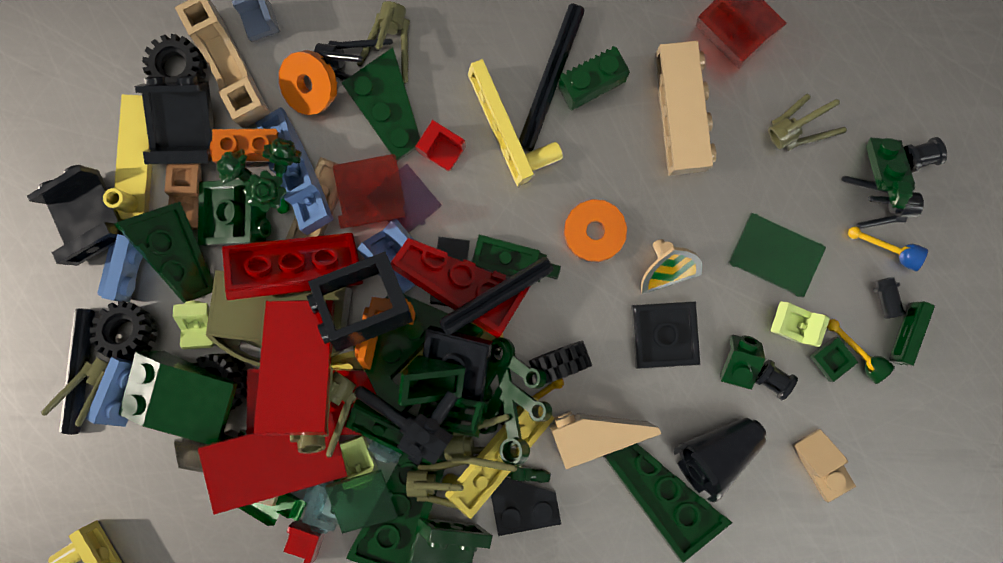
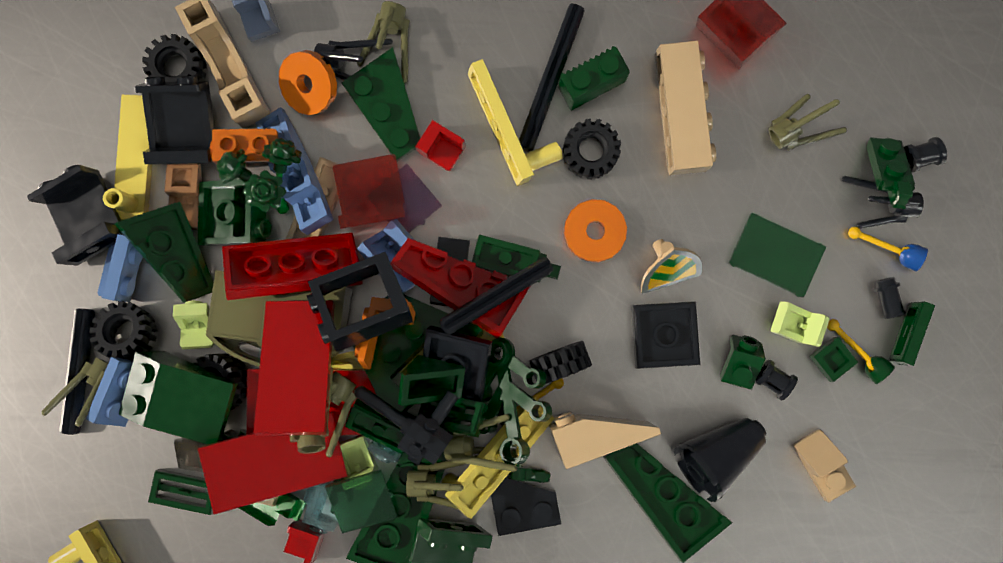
none -> dark green tile [148,469,213,515]
none -> black tyre [562,118,621,179]

